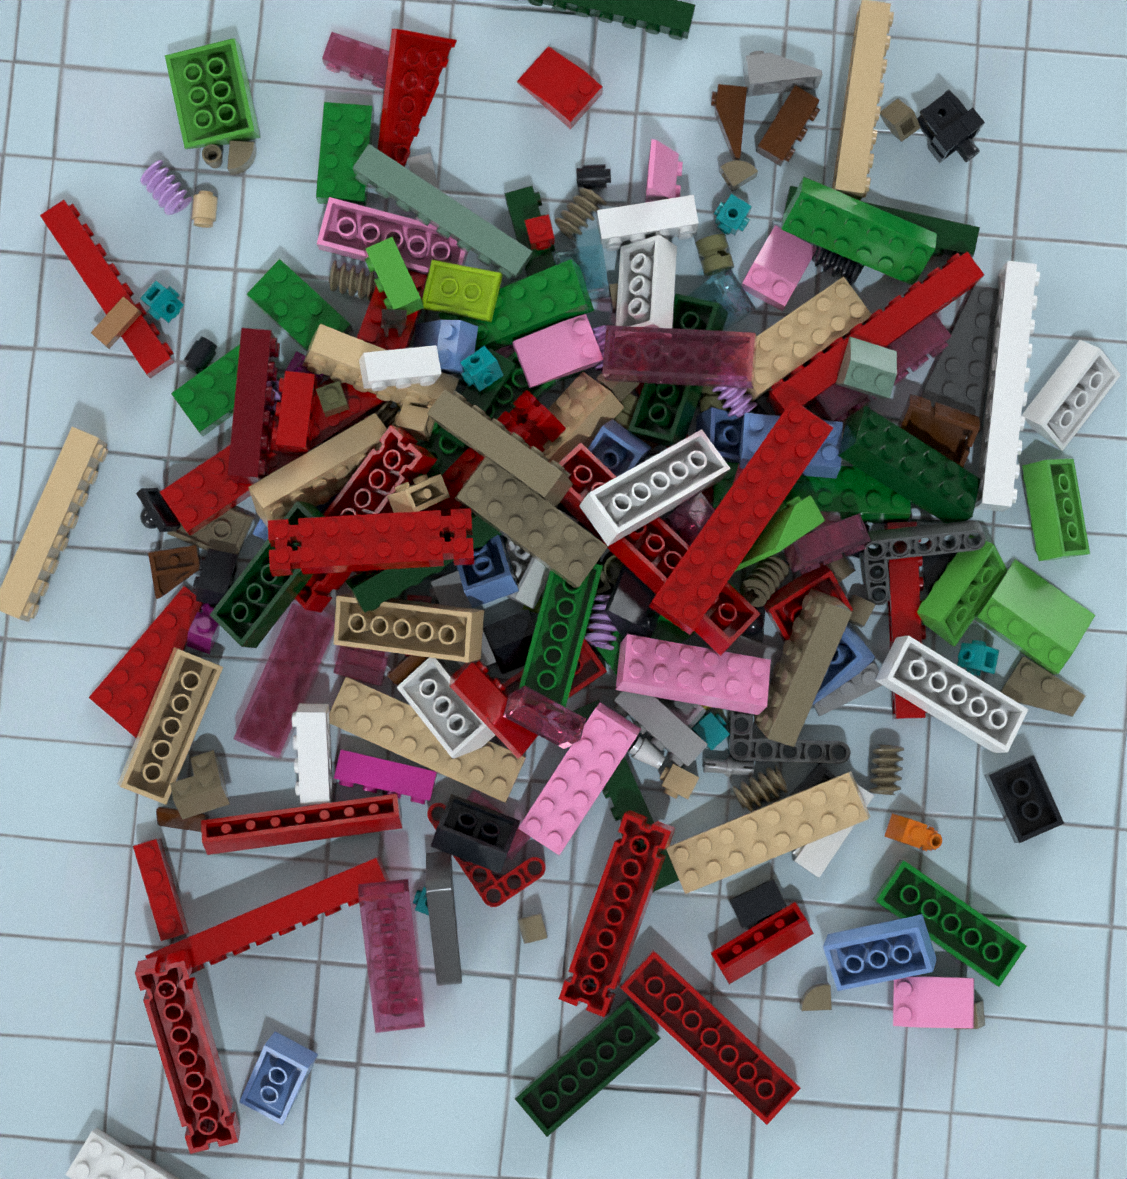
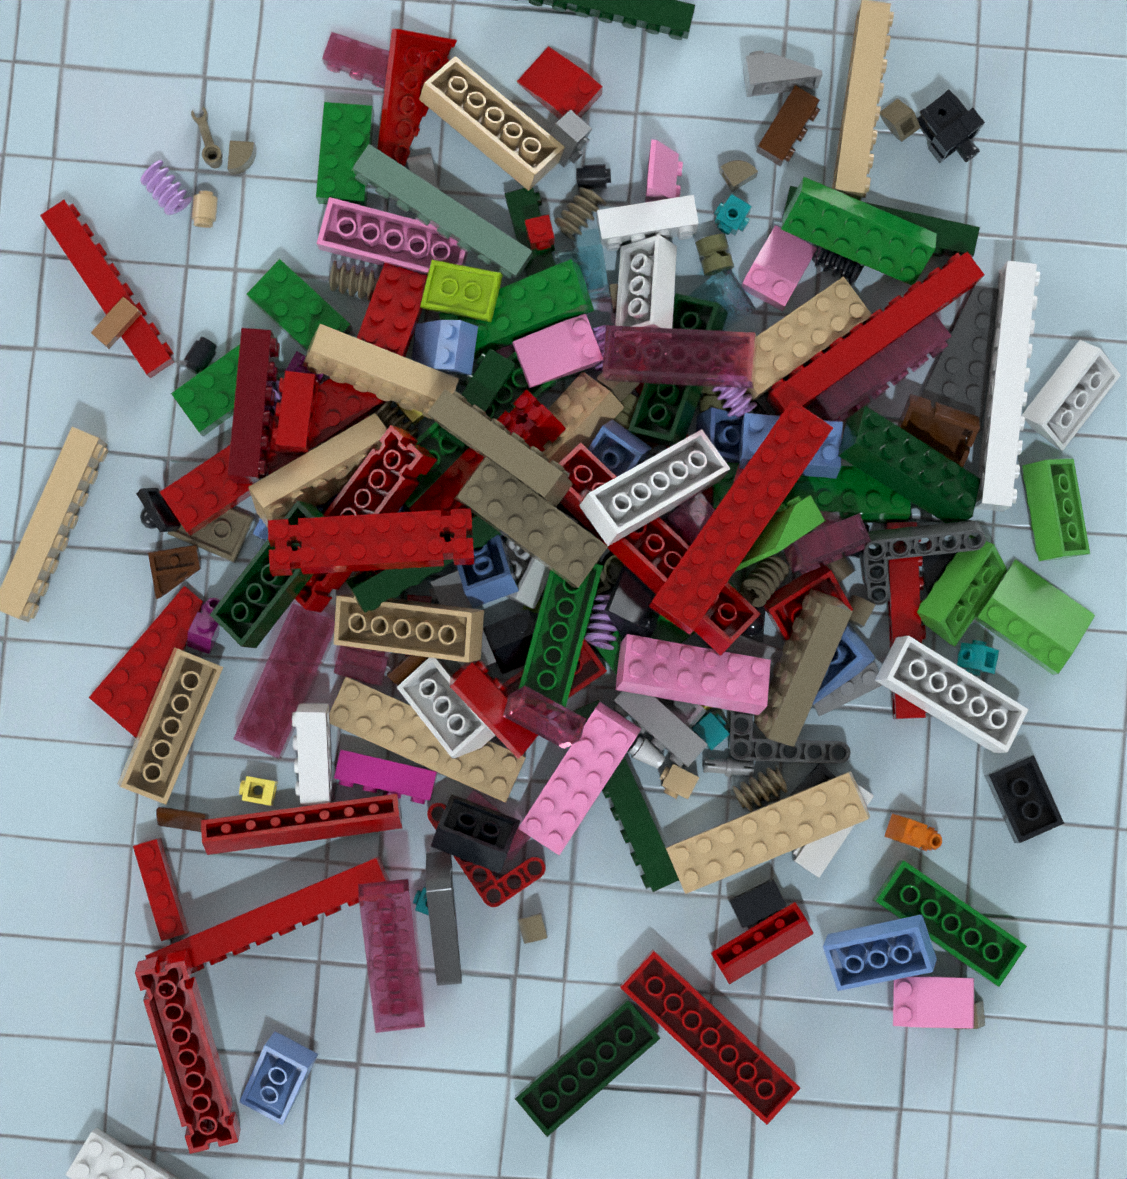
teal brick [140,280,184,323] -> none
bright green slope [164,38,261,149] -> none
dark tan brick [170,750,230,819] -> none
black brick [193,548,238,606] -> none
olive brick [316,381,349,417] -> none
white brick [359,345,442,391] -> none
bright green brick [365,237,424,320] -> none
clear smoke tile [381,309,407,337] -> none
tan brick [387,474,450,513] -> none
tan brick [395,404,435,441] -> none
teal brick [460,346,503,392] -> none
red brick [558,810,676,1017] -> none
reddish brown slope [711,84,747,161] -> none
dark tan brick [800,983,832,1011] -> none
sand green slope [836,337,897,399] -> none
dark tan piece [869,744,904,796] -> none
dark tan wing [1000,656,1086,717] -> none
none -> light yellow brick [239,776,278,806]
none -> tan brick [419,56,565,191]
none -> dark grey brick [550,110,592,167]

